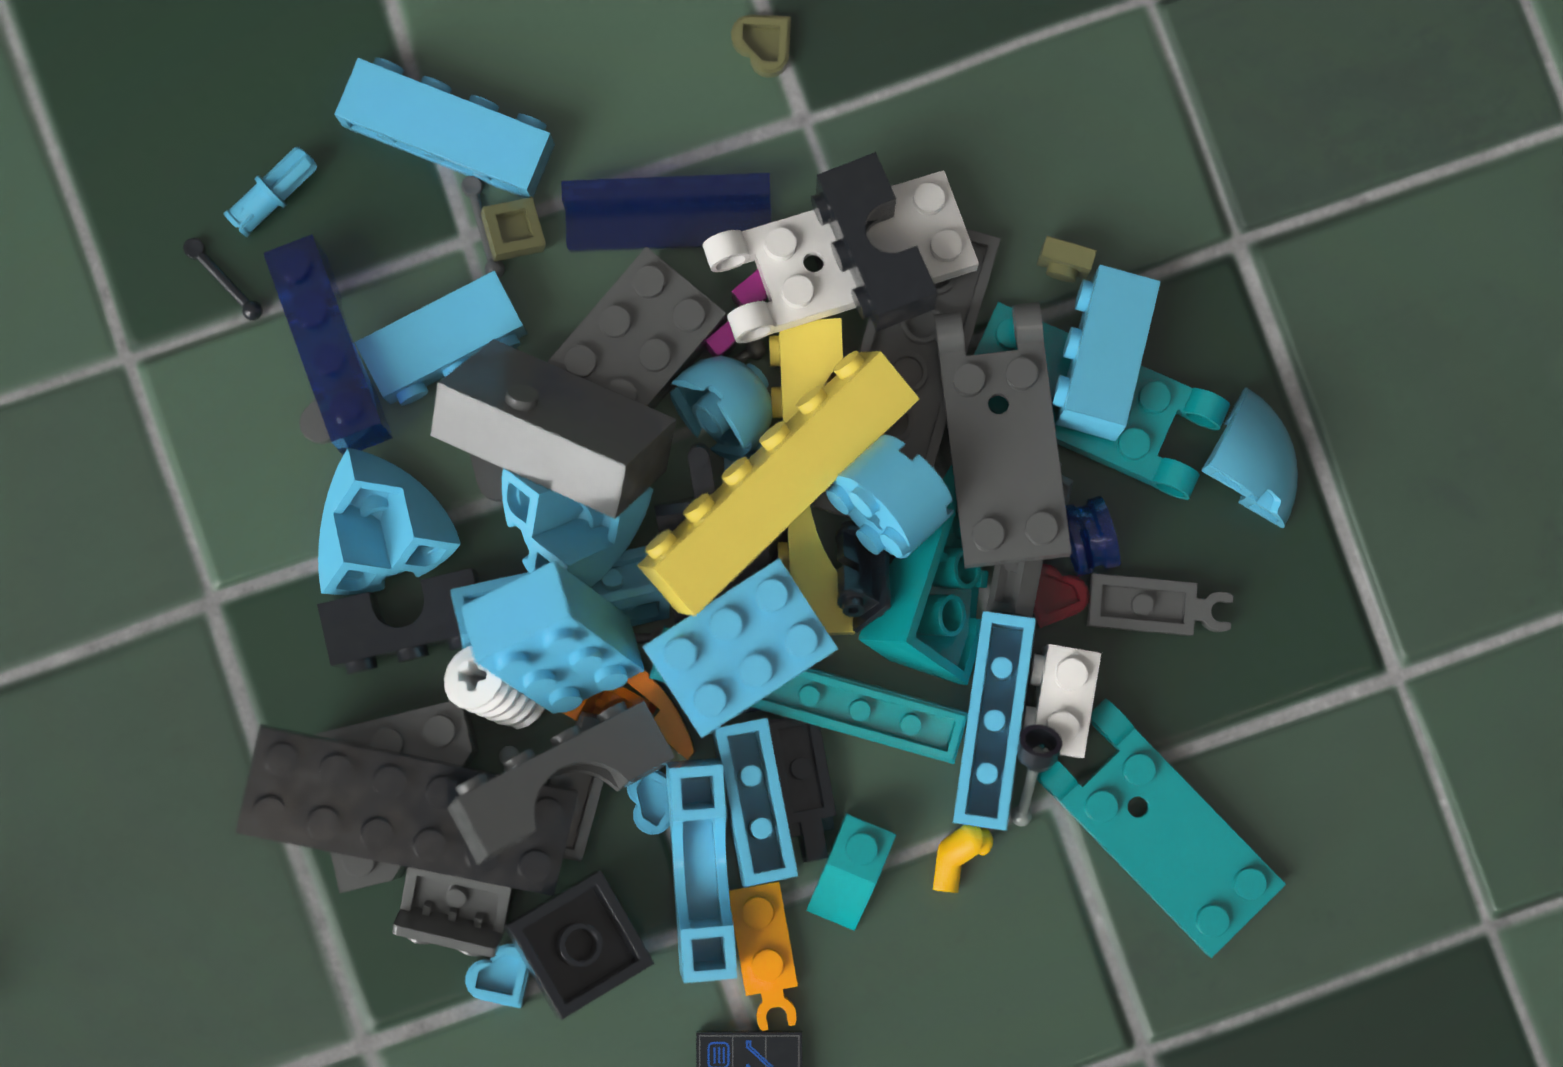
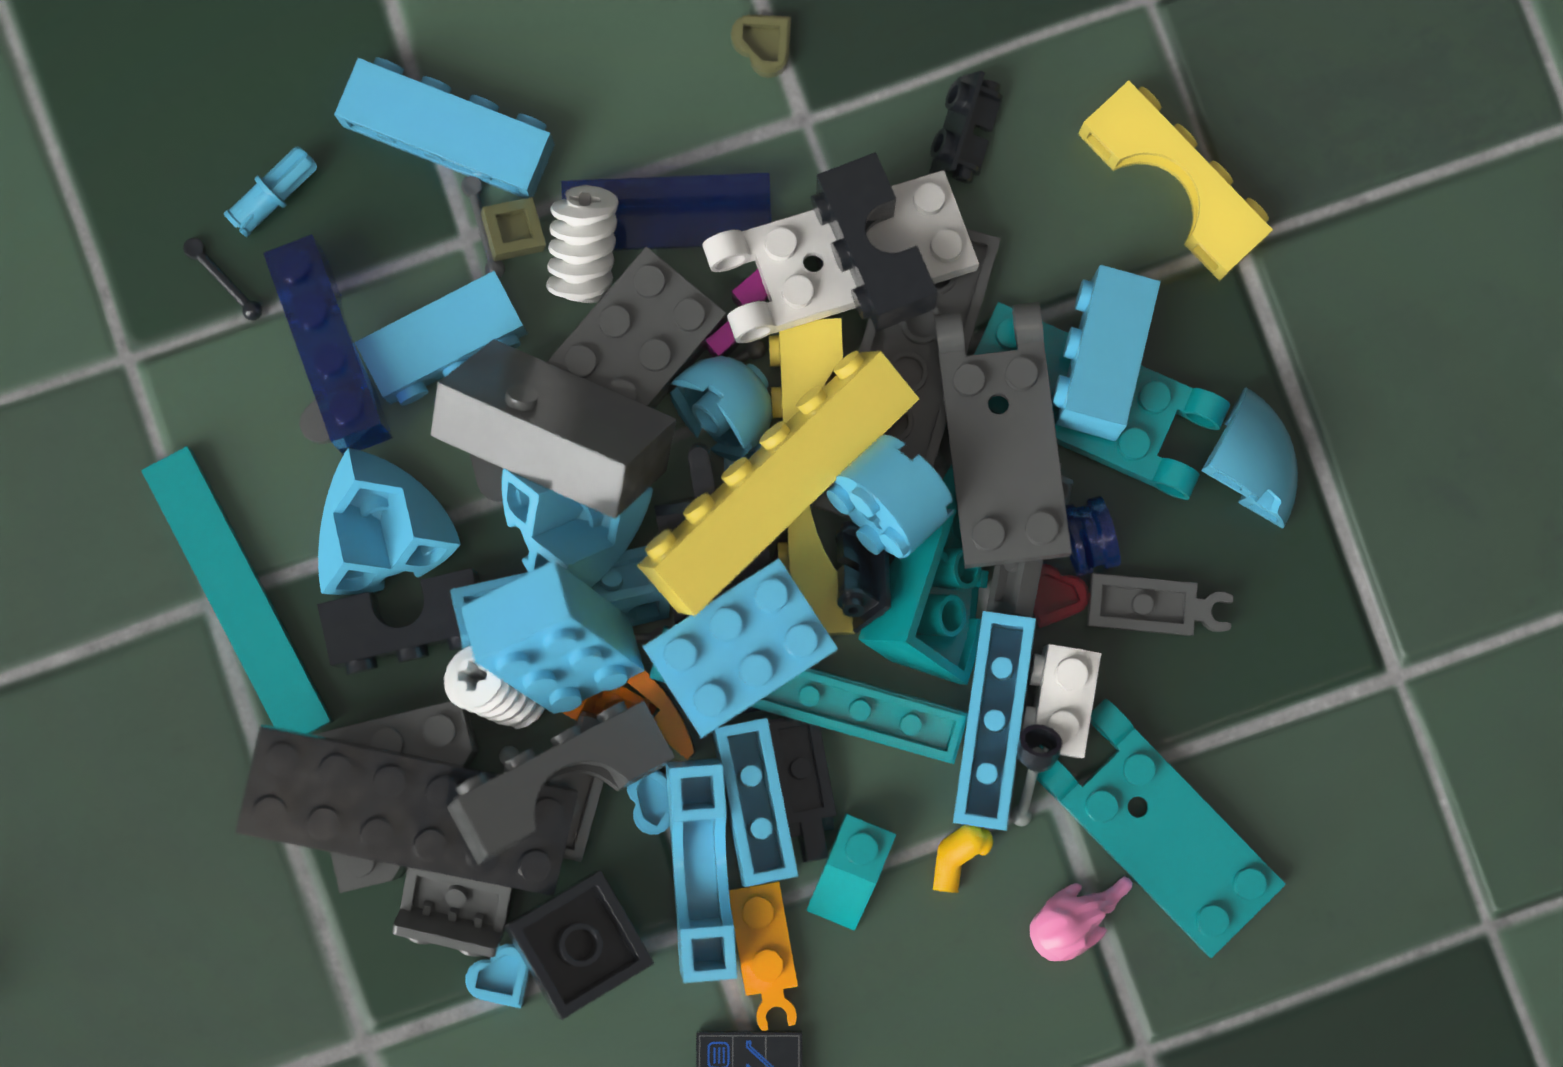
olive plate [1036,236,1097,283] -> none
none -> teal tile [141,446,333,734]
none -> white piece [546,185,619,303]
none -> black hinge [929,71,1003,183]
none -> bright pink piece [1030,876,1133,961]
none -> light yellow arch [1078,80,1273,281]

